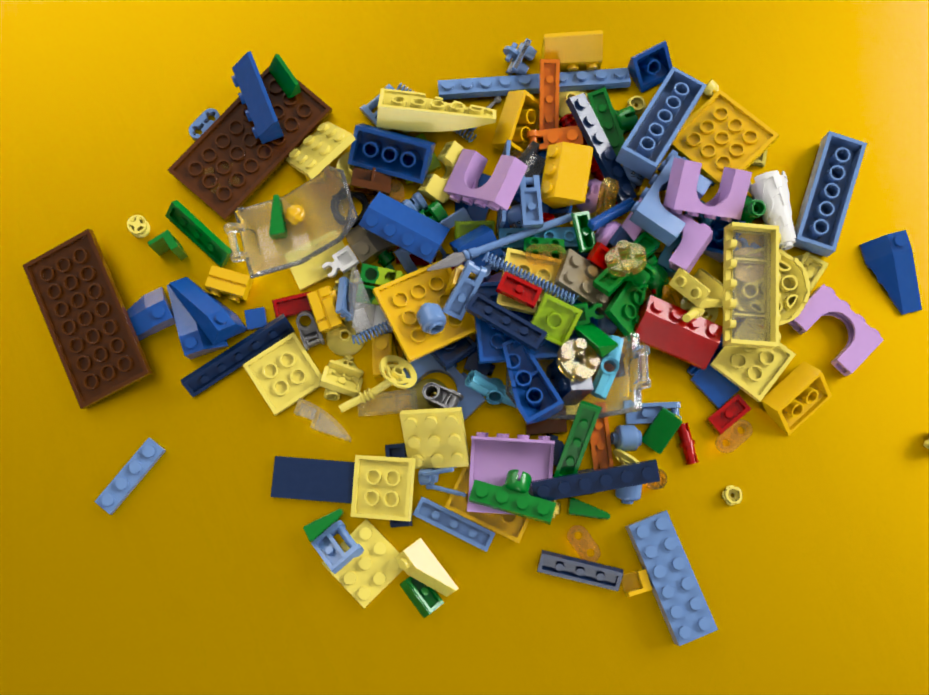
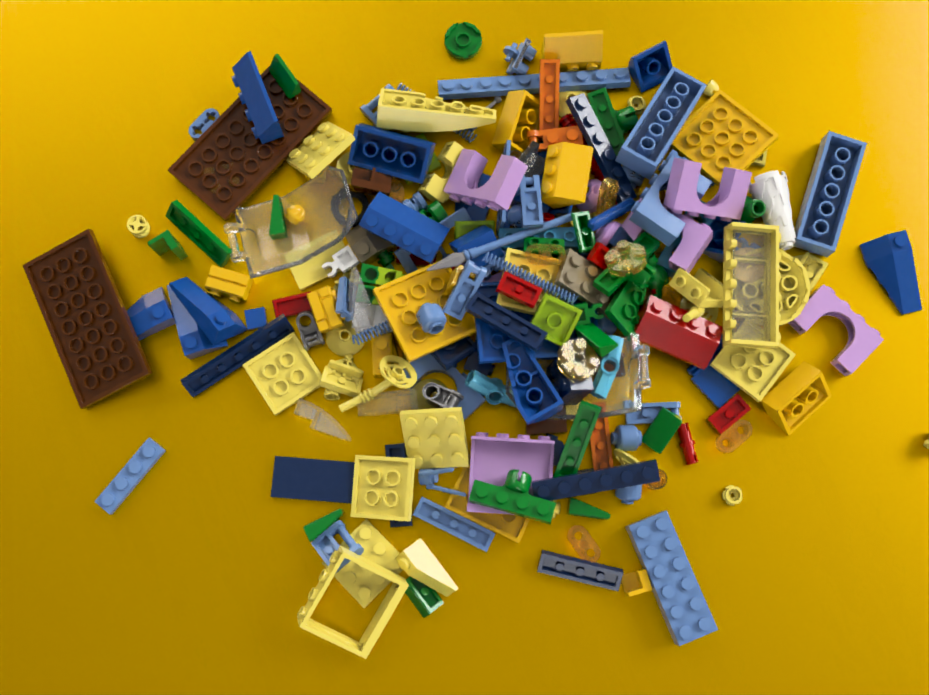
none -> light yellow window [297,546,409,659]
none -> green tile [444,22,482,60]

